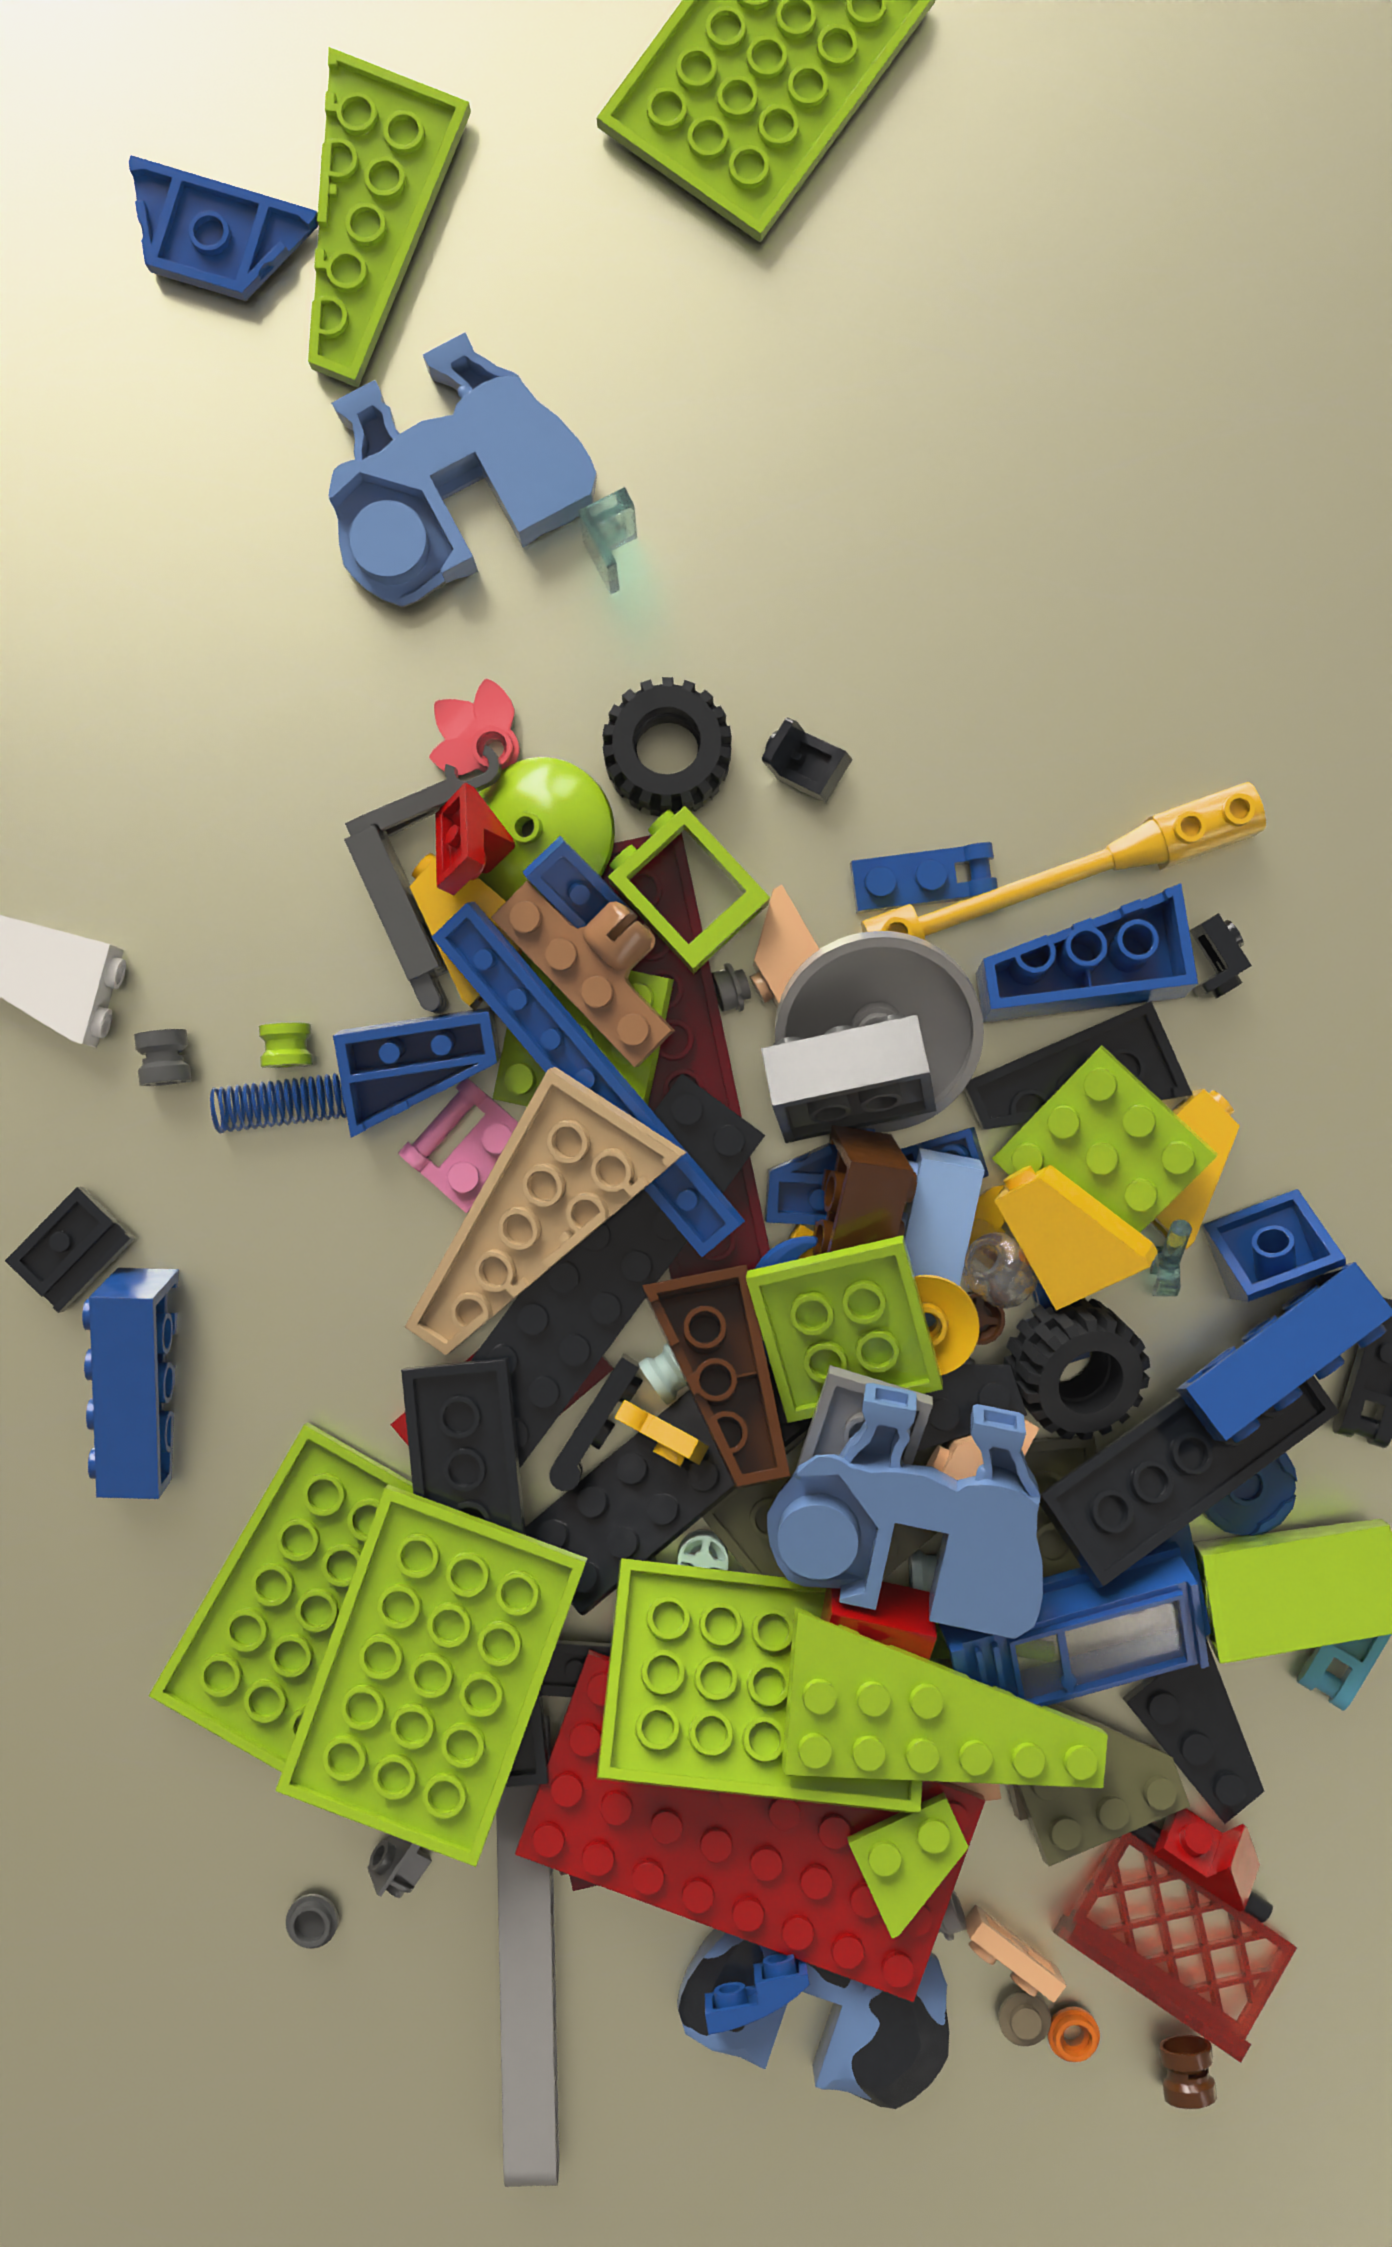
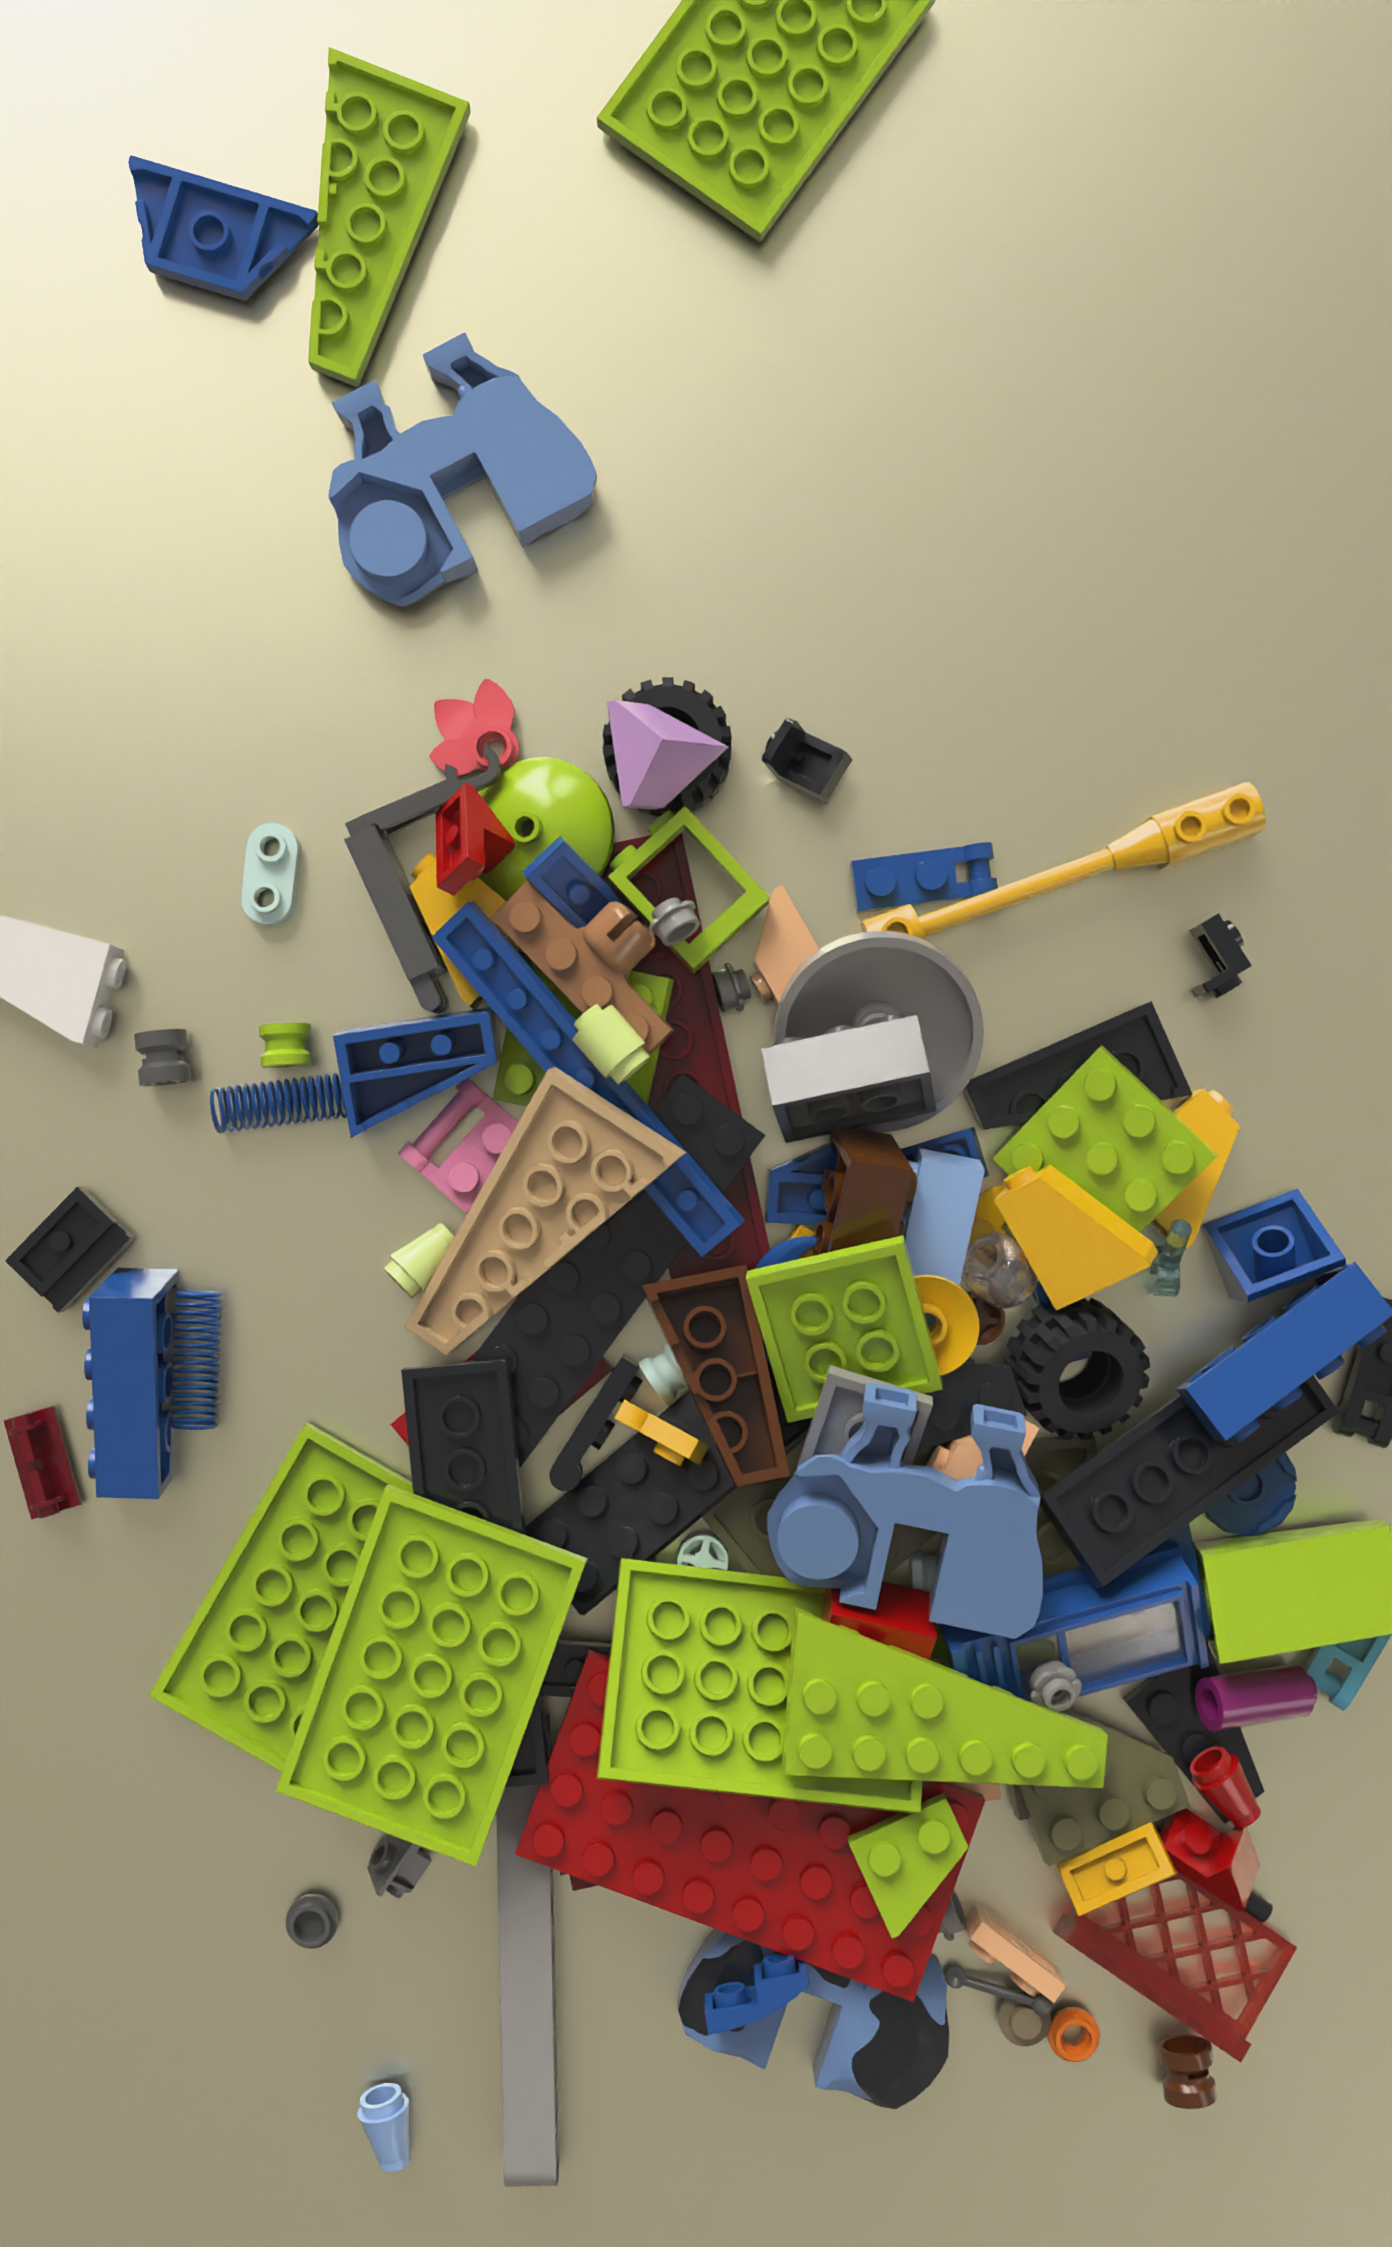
clear light blue panel [578,487,637,595] -> none
blue wedge [976,883,1198,1023] -> none
none -> dark red hinge [4,1406,82,1520]
none -> blue piece [170,1291,223,1430]
none -> light aqua plate [241,823,301,926]
none -> light blue cone [357,2083,411,2172]
none -> yellowish green cone [384,1223,455,1298]
none -> yellowish green brick [572,1004,650,1085]
none -> lavender slope [607,700,729,810]
none -> light grey plate [649,898,700,946]
none -> dark grey hinge [945,1966,1053,2016]
none -> light grey plate [1029,1661,1081,1712]
none -> yellow plate [1056,1822,1177,1916]
none -> red cone [1190,1746,1261,1828]
none -> magenta brick [1195,1664,1317,1731]

